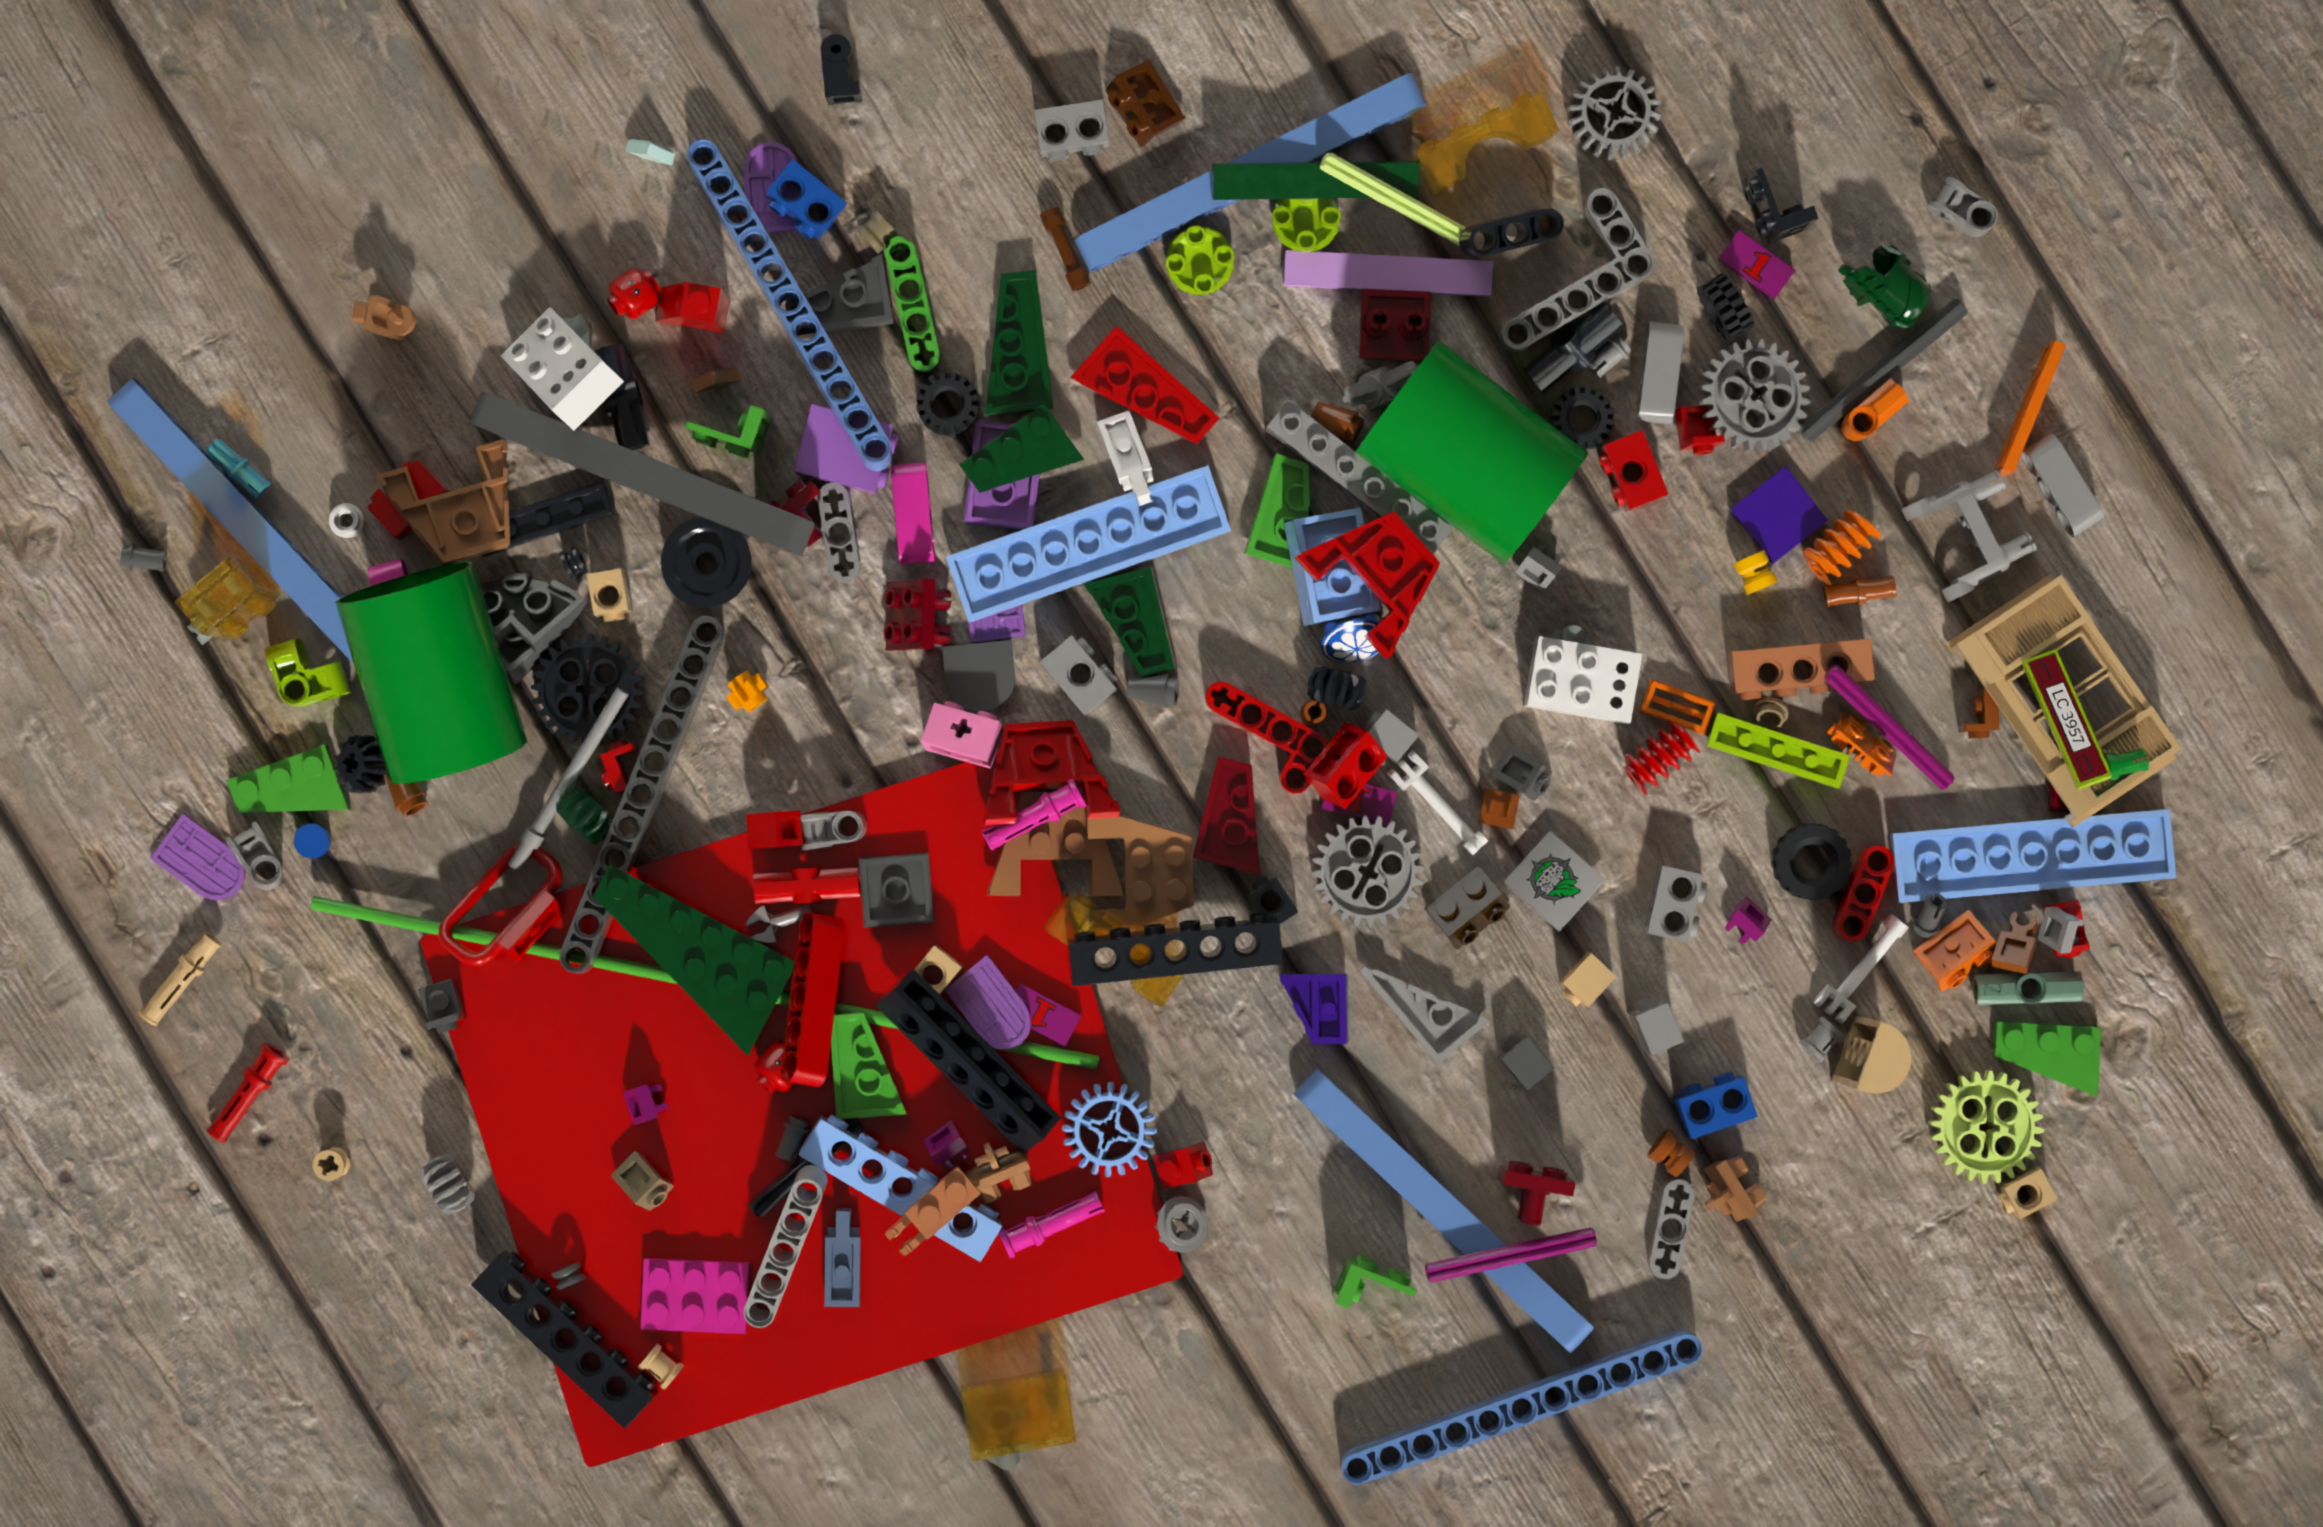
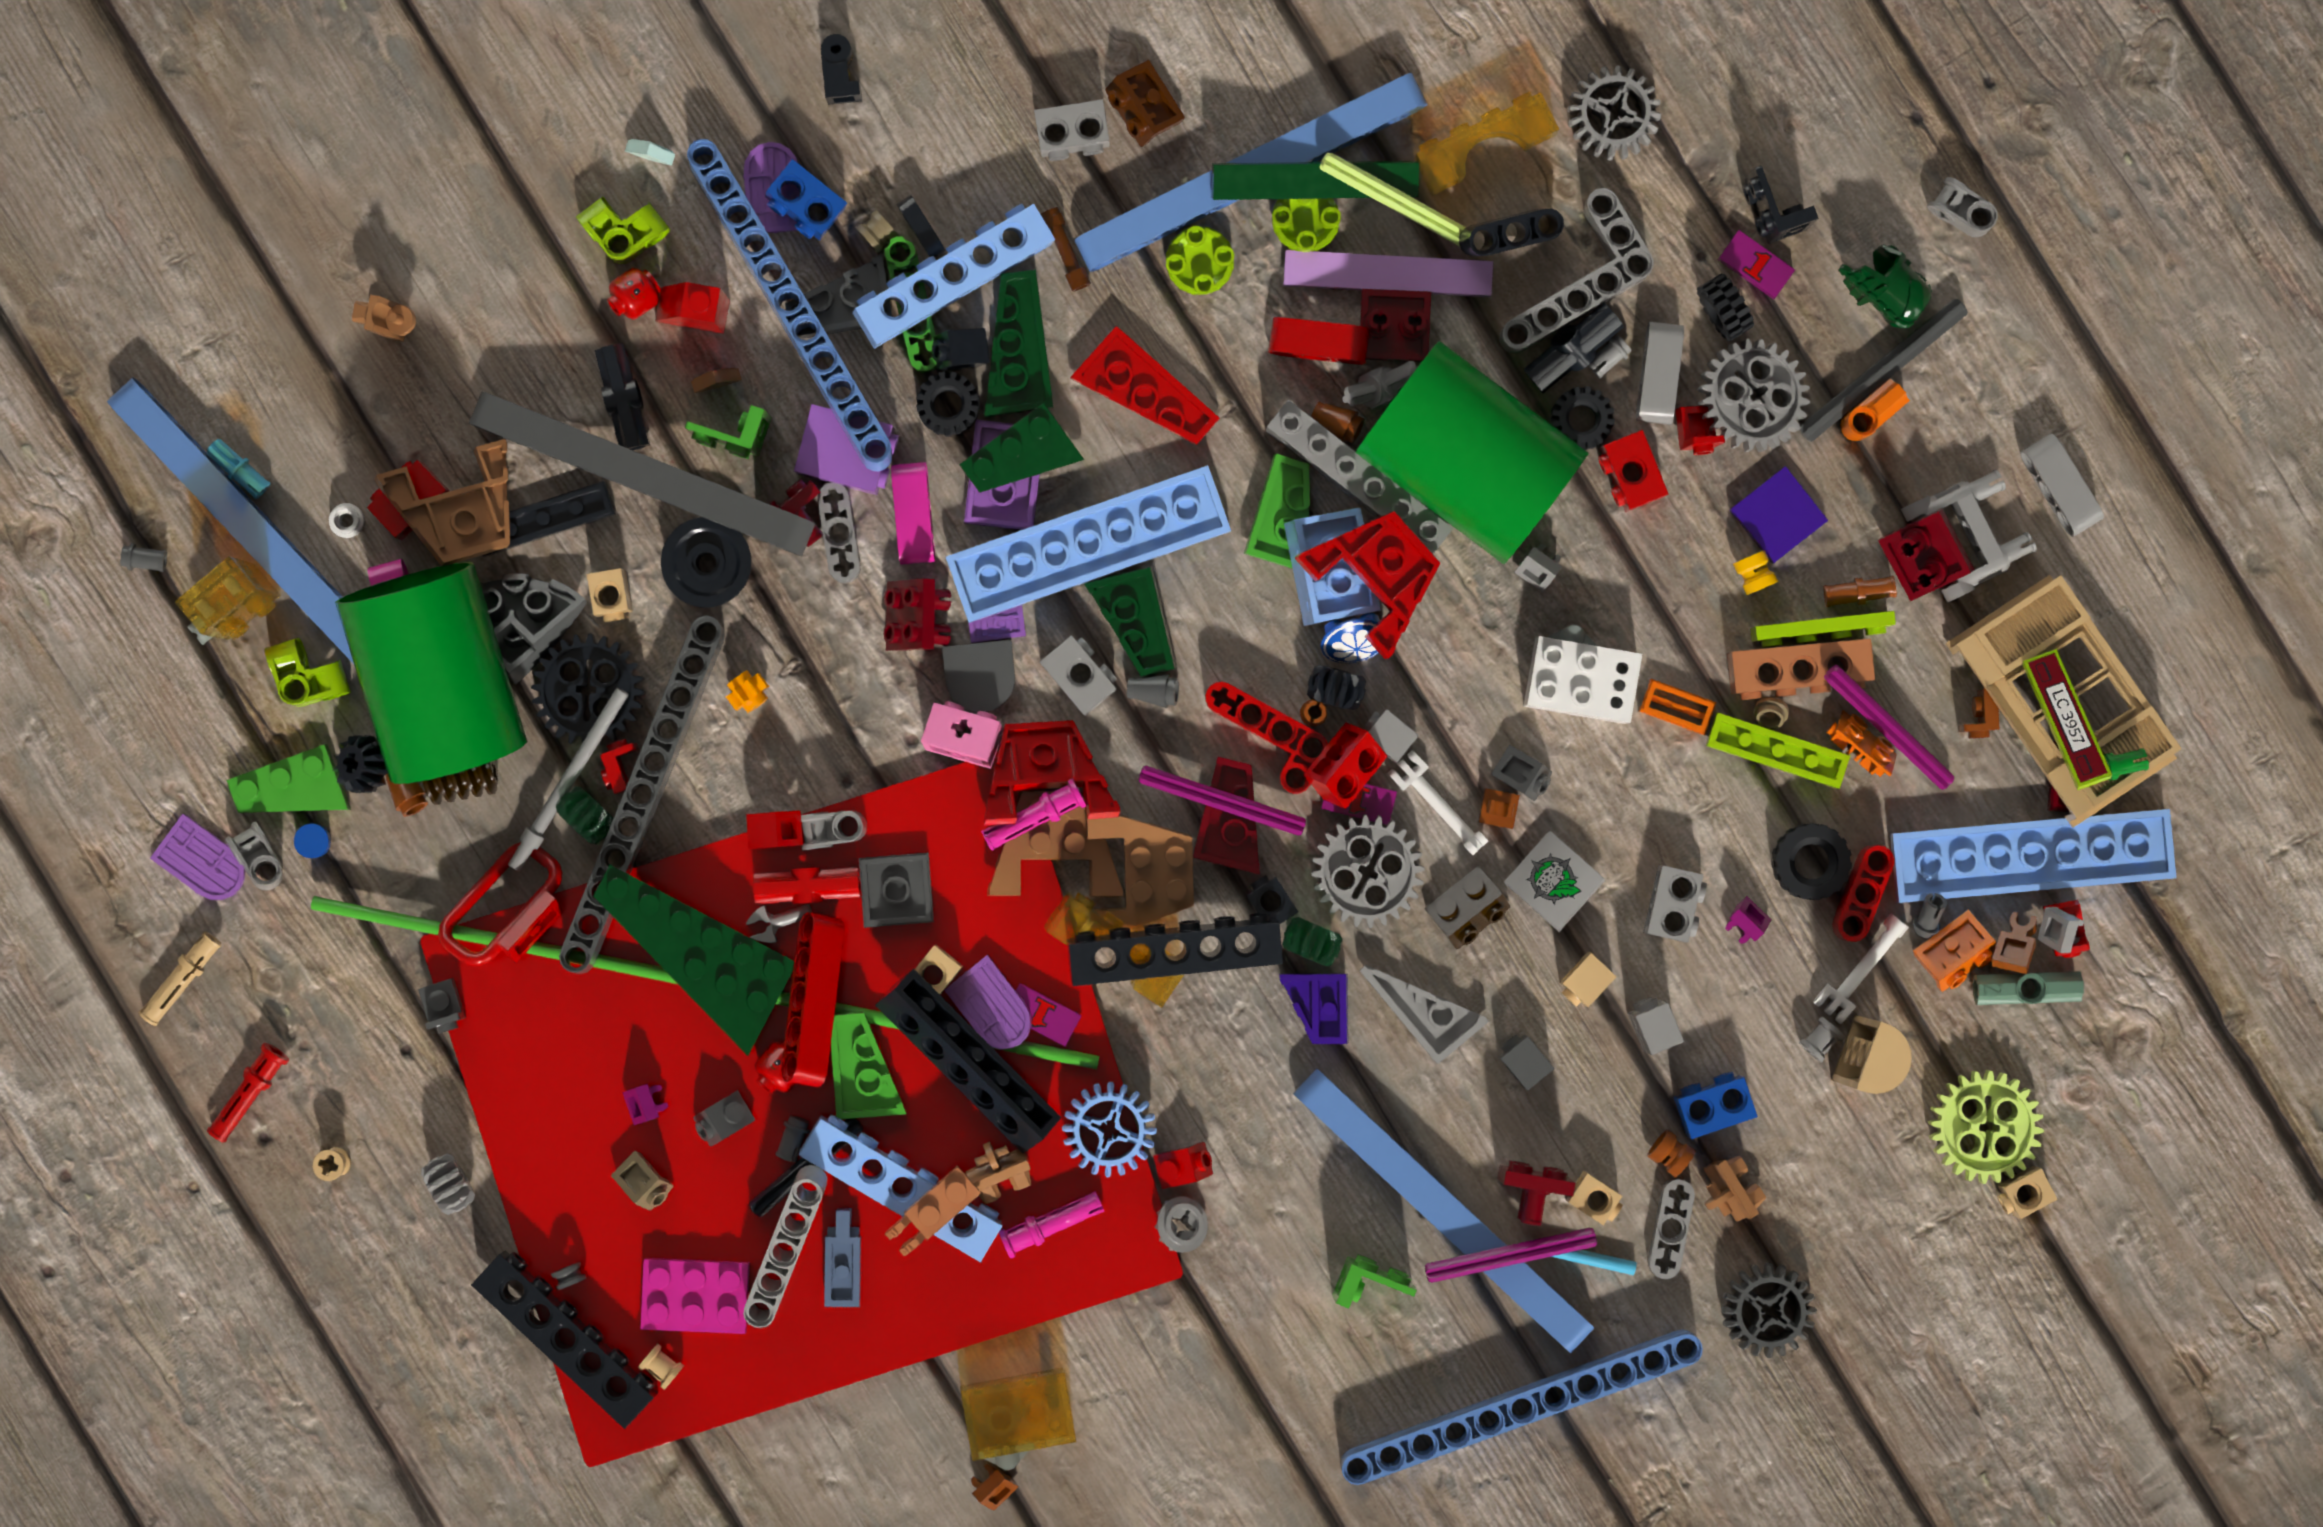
white piece [501,307,624,431] -> none
black bush [559,545,589,580] -> none
magenta tile [923,1120,968,1169] -> none
white hinge [1097,410,1154,506] -> none
red piece [1623,721,1701,795] -> none
orange piece [1803,510,1882,585] -> none
bright green wing [1992,1021,2101,1097] -> none
orange tile [1994,340,2066,476] -> none
none -> dark brown piece [422,760,498,805]
none -> lime piece [576,196,670,264]
none -> dark grey bracket [693,1090,755,1146]
none -> light blue brick [853,204,1055,349]
none -> black beam [896,195,946,257]
none -> black brick [932,328,990,371]
none -> dark orange tile [971,1464,1019,1511]
none -> magenta axle [1139,765,1306,836]
none -> red beam [1268,317,1370,365]
none -> clear green gear [1282,917,1343,966]
none -> medium azure bar [1534,1239,1637,1276]
none -> tan brick [1565,1170,1623,1226]
none -> dark grey gear [1721,1262,1817,1358]
none -> lime plate [1750,611,1896,647]
none -> dark red plate [1878,508,1975,602]

